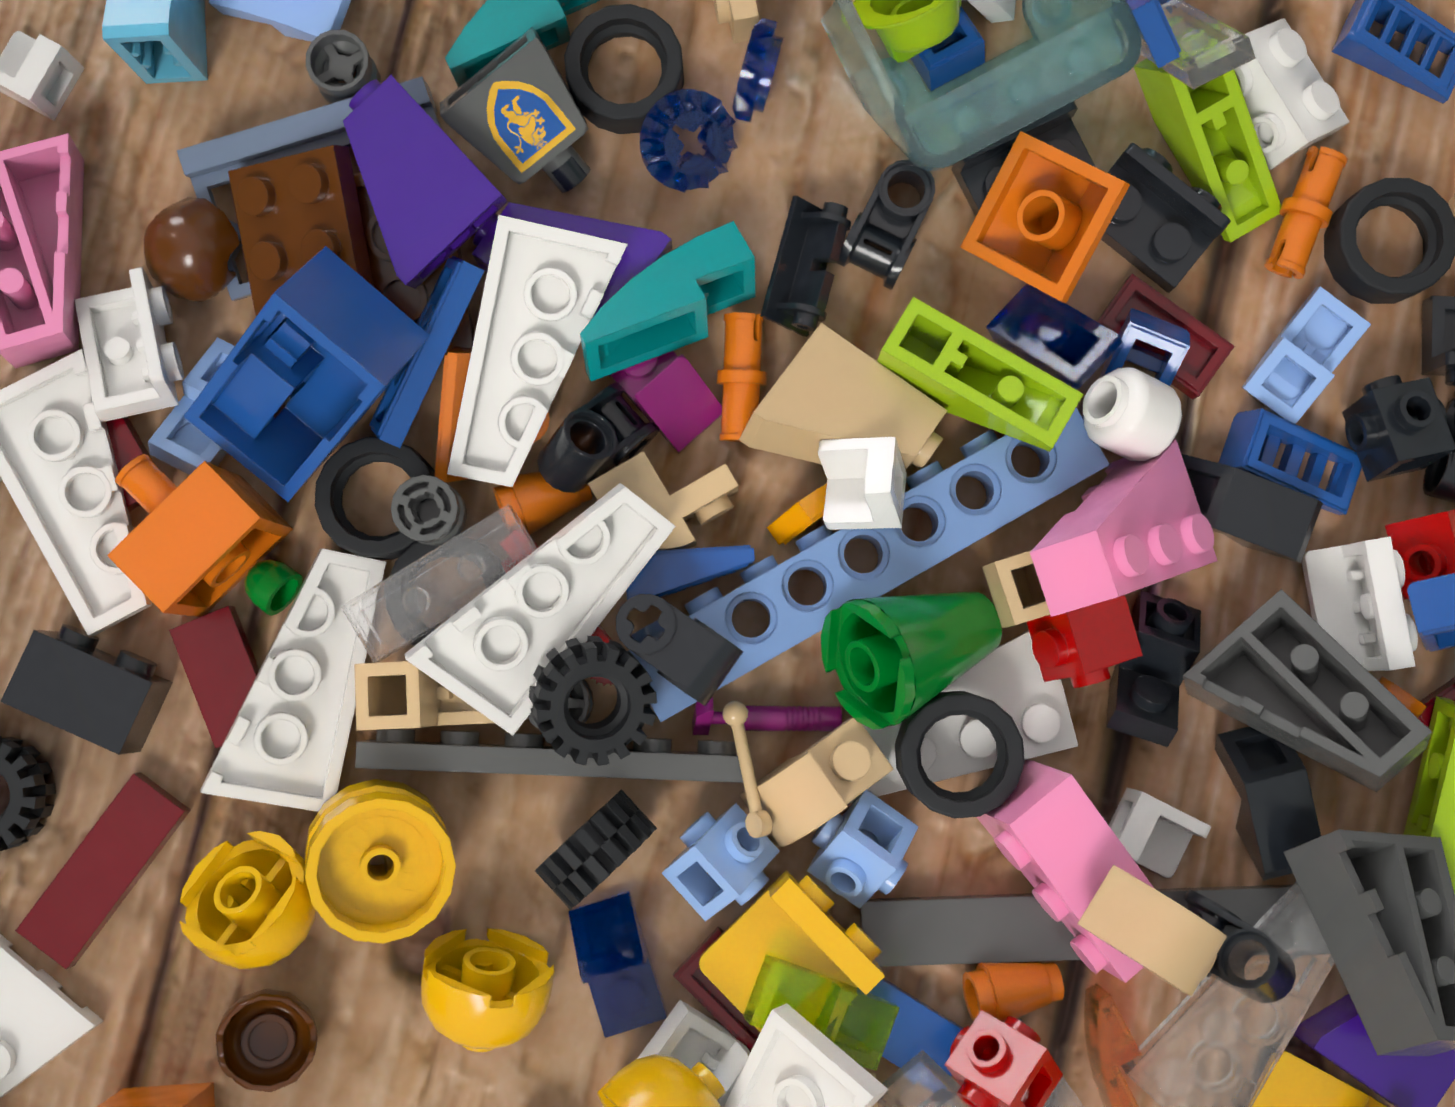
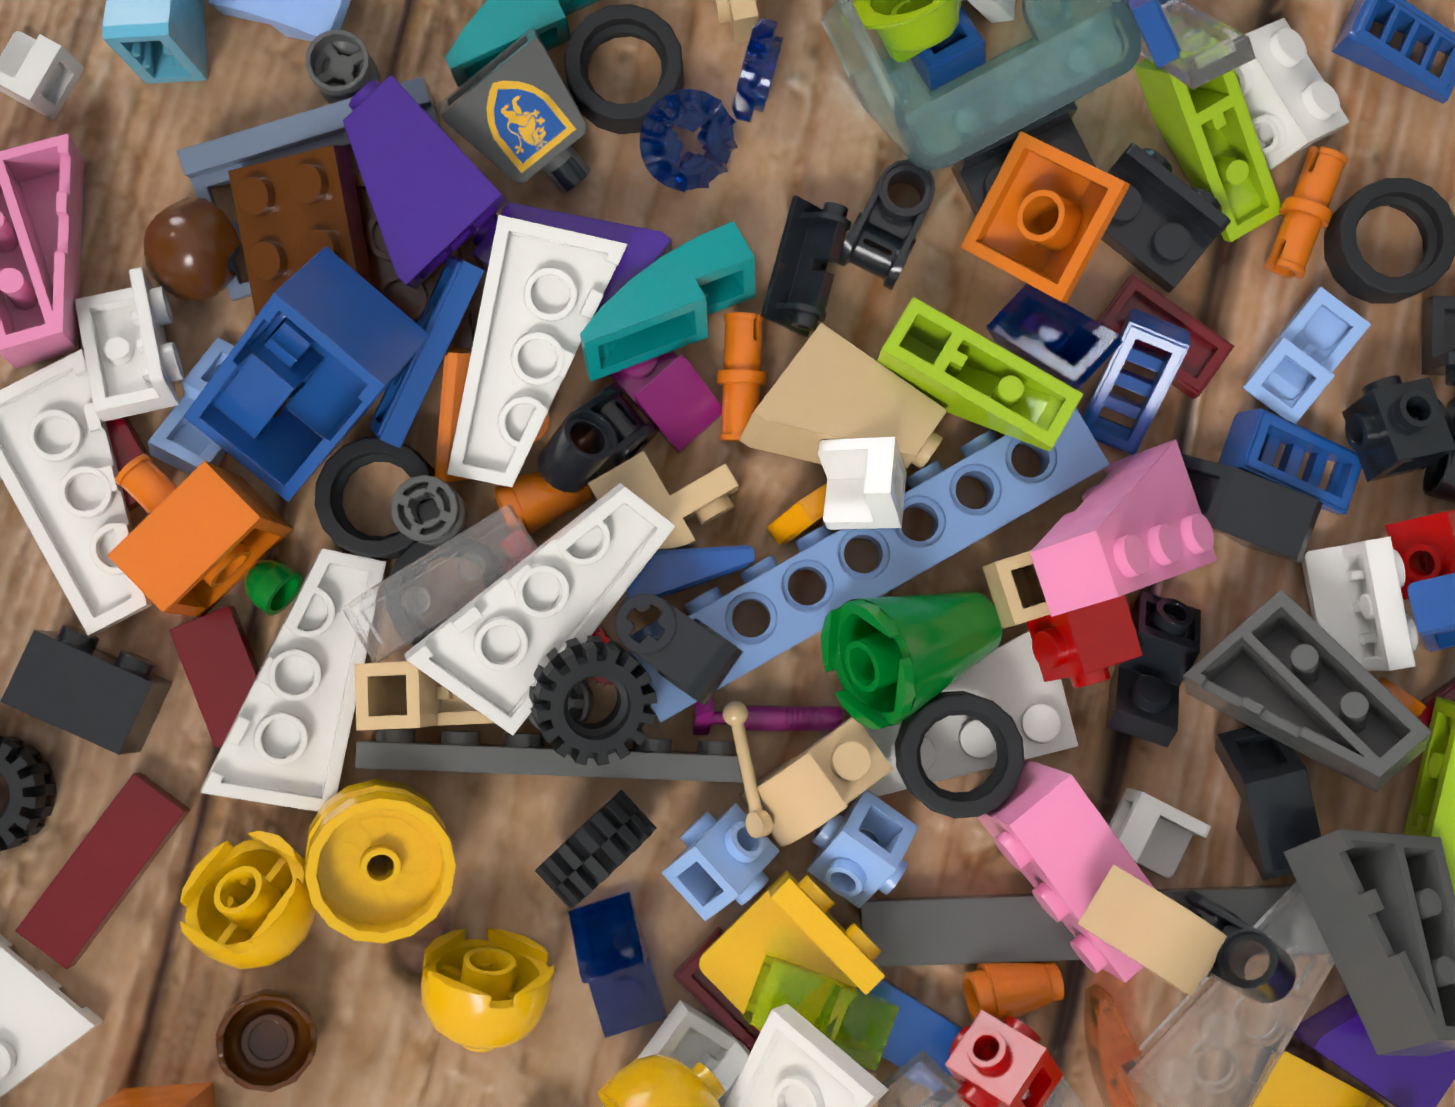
white head [1083,367,1182,461] -> none

